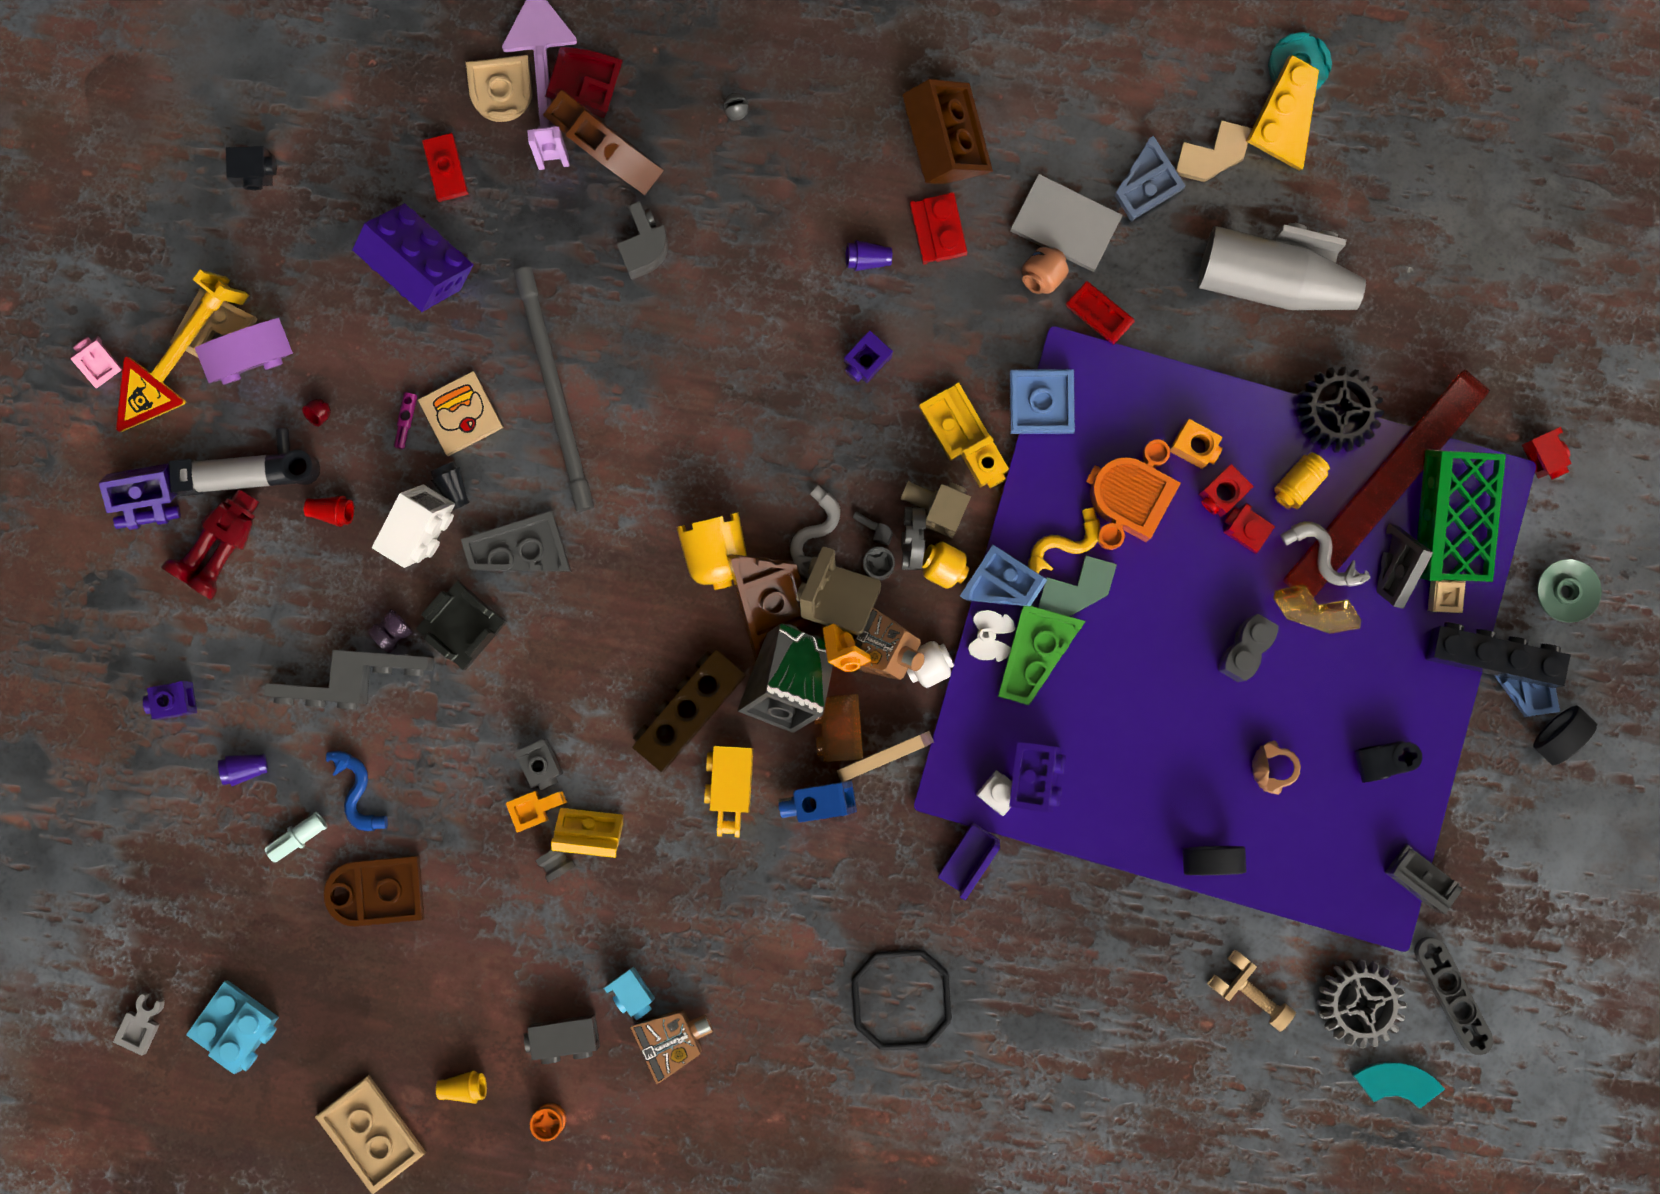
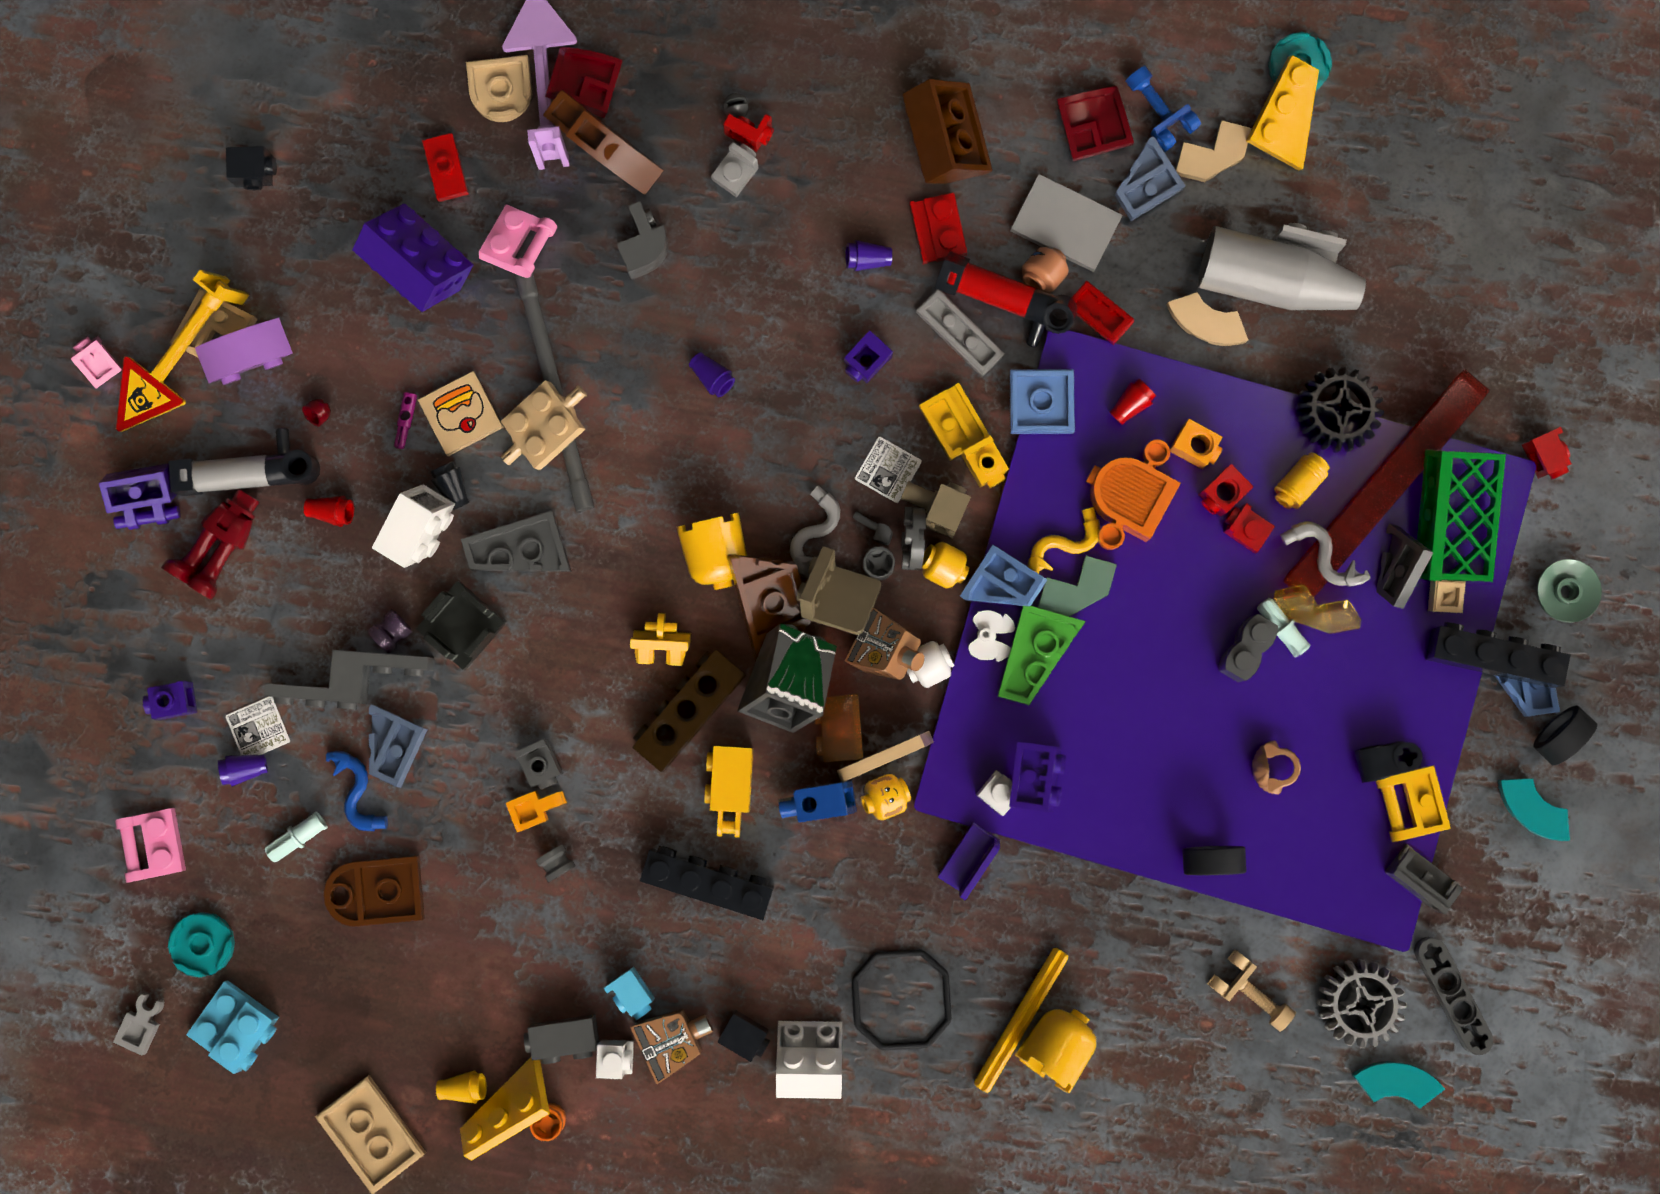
yellow plate [551,808,623,858] -> none
light orange bracket [823,623,871,672] -> none
none -> bright pink plate [115,808,186,883]
none -> teal tile [168,912,235,977]
none -> sticker [226,697,290,755]
none -> sand blue wing [369,704,428,788]
none -> yellow wing [460,1057,550,1161]
none -> bright pink plate [479,204,557,278]
none -> tan plate [501,380,587,470]
none -> white brick [596,1040,634,1079]
none -> yellow hips [630,613,691,666]
none -> black brick [640,845,774,920]
none -> dark purple cone [689,352,735,397]
none -> light grey bracket [711,142,758,198]
none -> black brick [718,1010,770,1062]
none -> red bracket [723,114,774,152]
none -> white slope [776,1021,842,1099]
none -> sticker [855,437,922,503]
none -> yellow head [861,774,911,820]
none -> light grey tile [916,289,1005,377]
none -> piece [935,252,1078,347]
none -> yellow axle [974,948,1068,1093]
none -> yellow cylinder [1015,1009,1097,1093]
none -> dark red plate [1057,86,1134,162]
none -> red cone [1109,378,1156,425]
none -> blue bar [1125,66,1201,152]
none -> tan tile [1166,292,1248,346]
none -> light aqua axle [1257,598,1311,658]
none -> yellow plate [1376,766,1451,842]
none -> teal tile [1498,778,1570,841]

